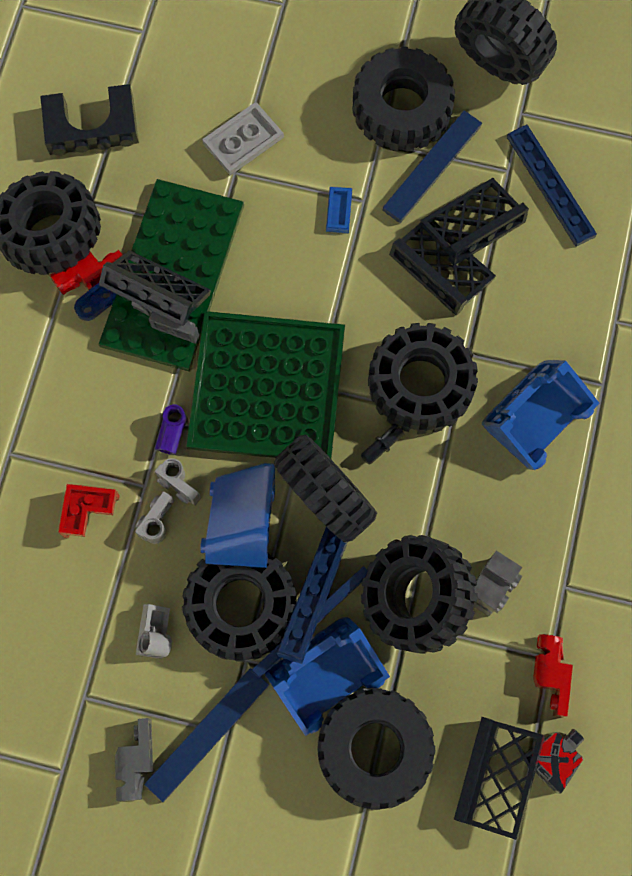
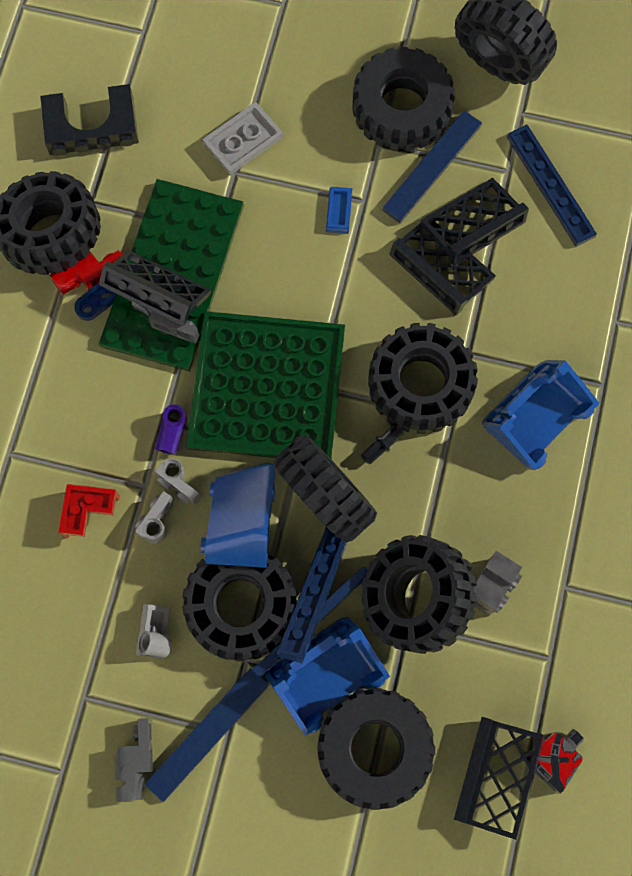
red plate [533,634,573,718] -> none

